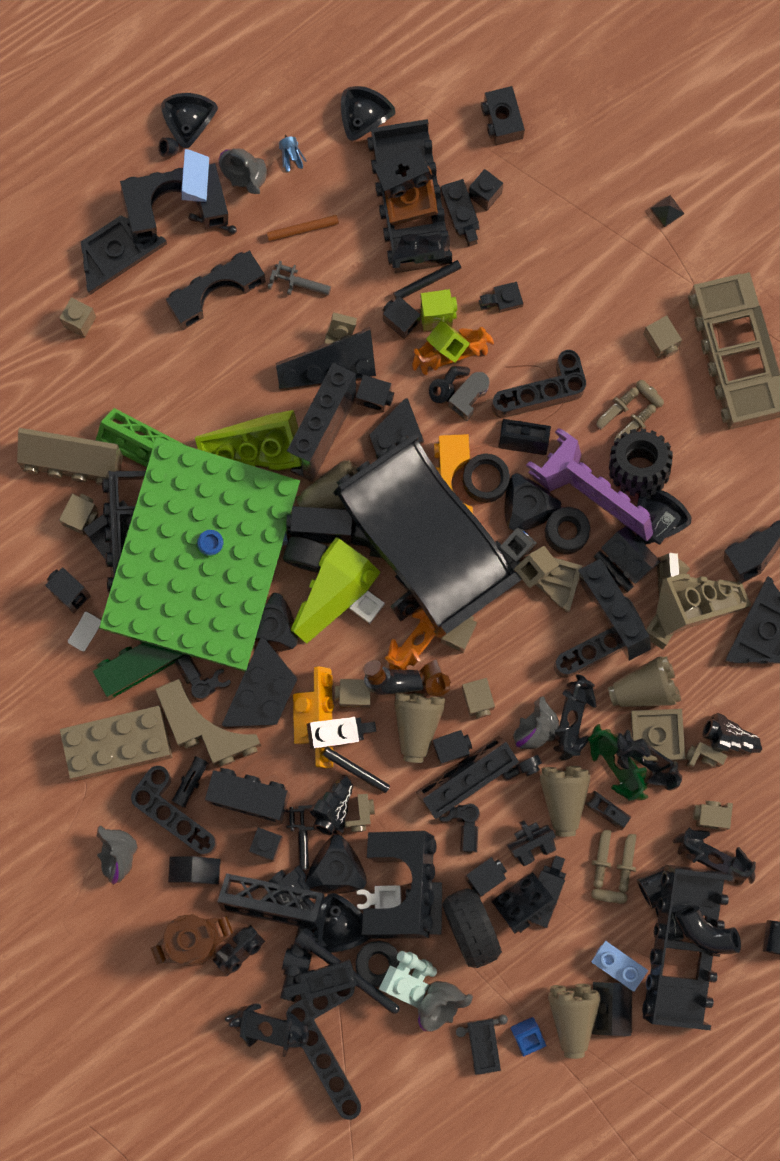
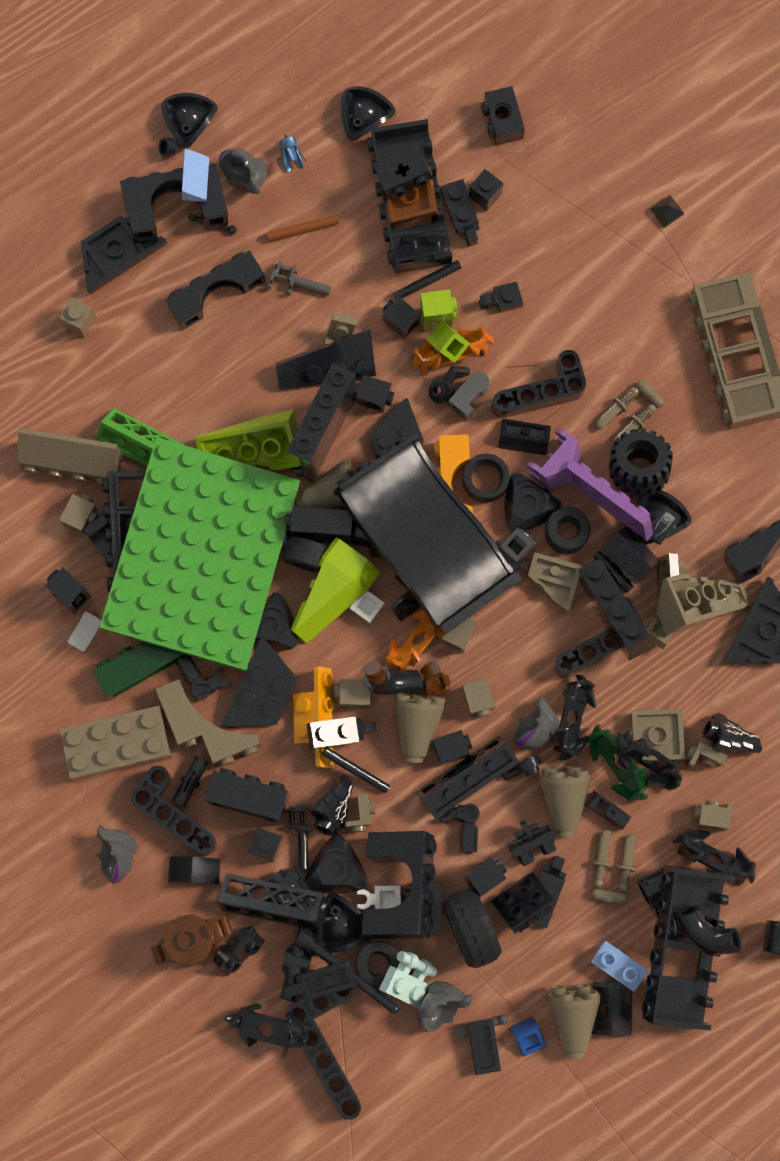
blue tile [197,530,223,556] -> none
dark tan brick [514,546,559,588] -> none
dark tan cone [608,656,681,707] -> none
dark tan brick [643,316,682,358] -> none

